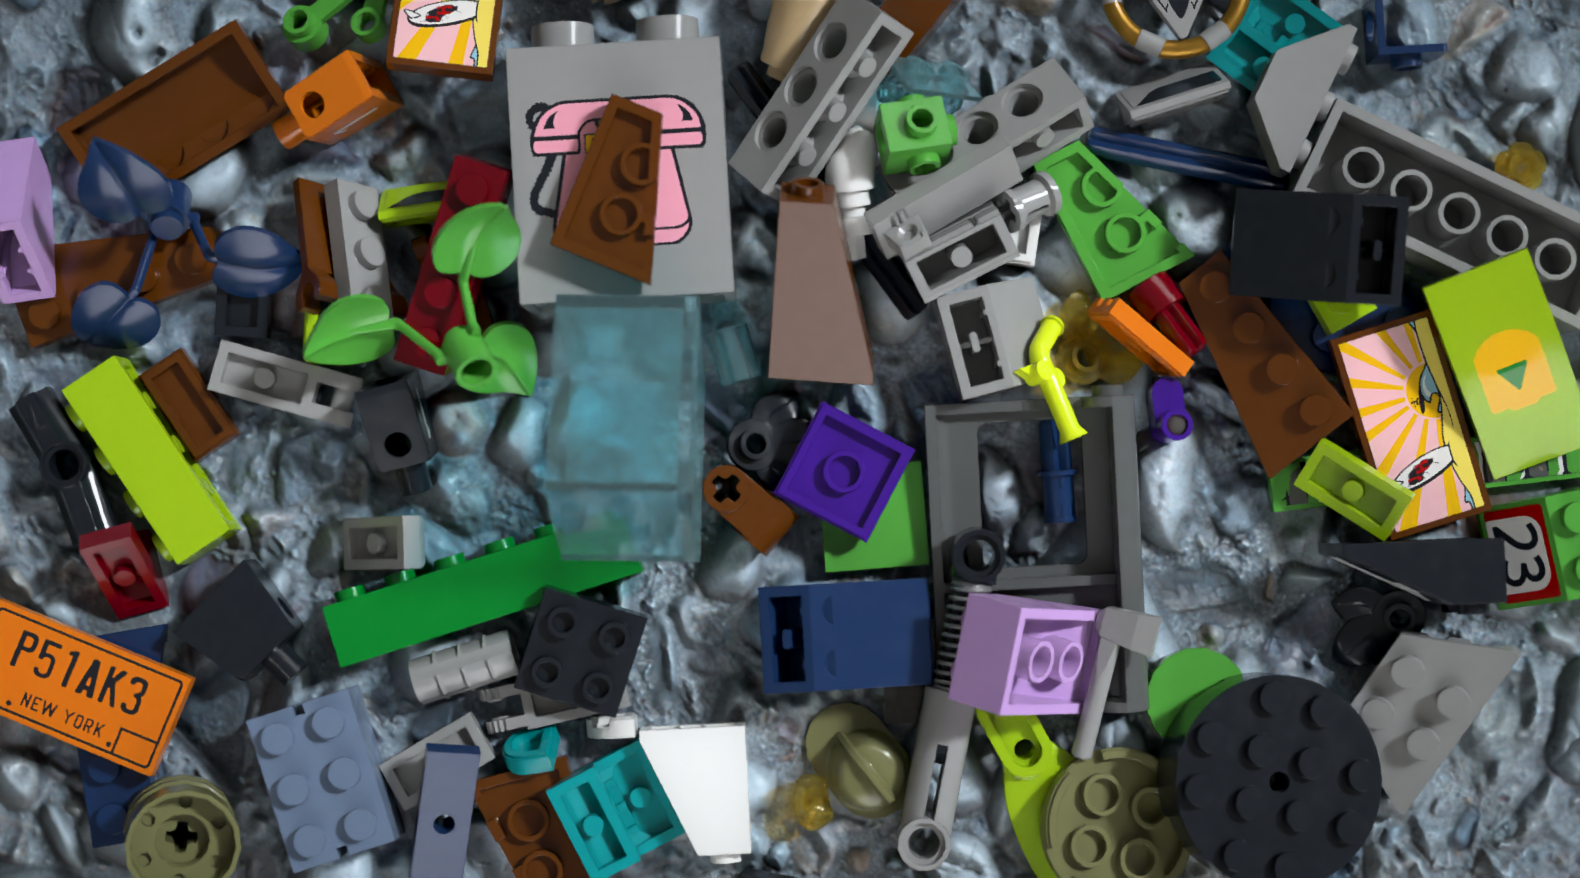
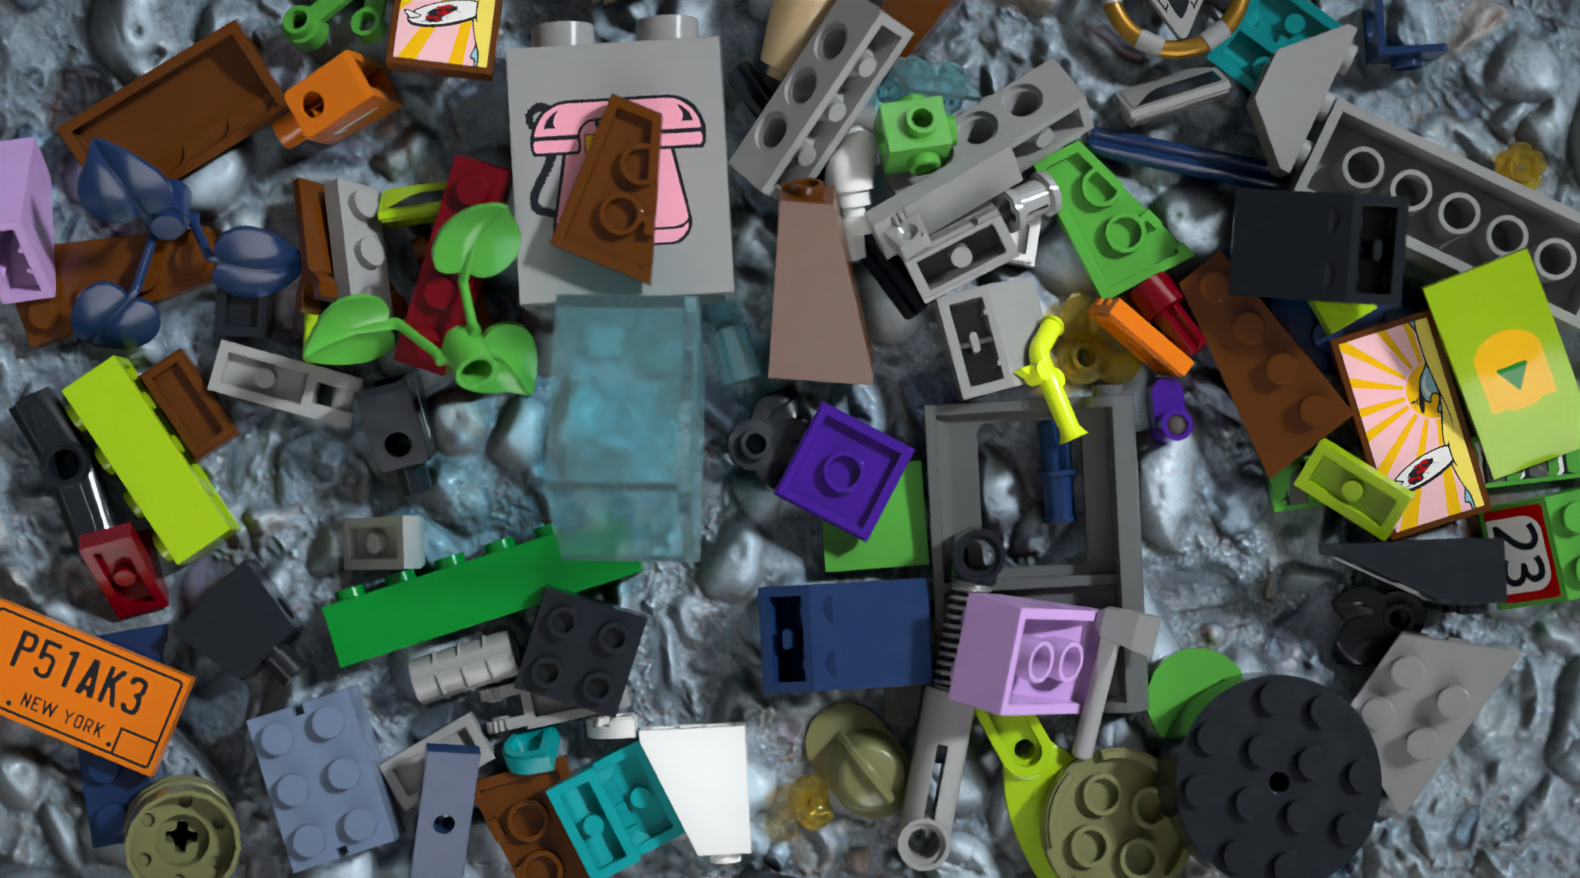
reddish brown piece [703,464,800,557] -> none

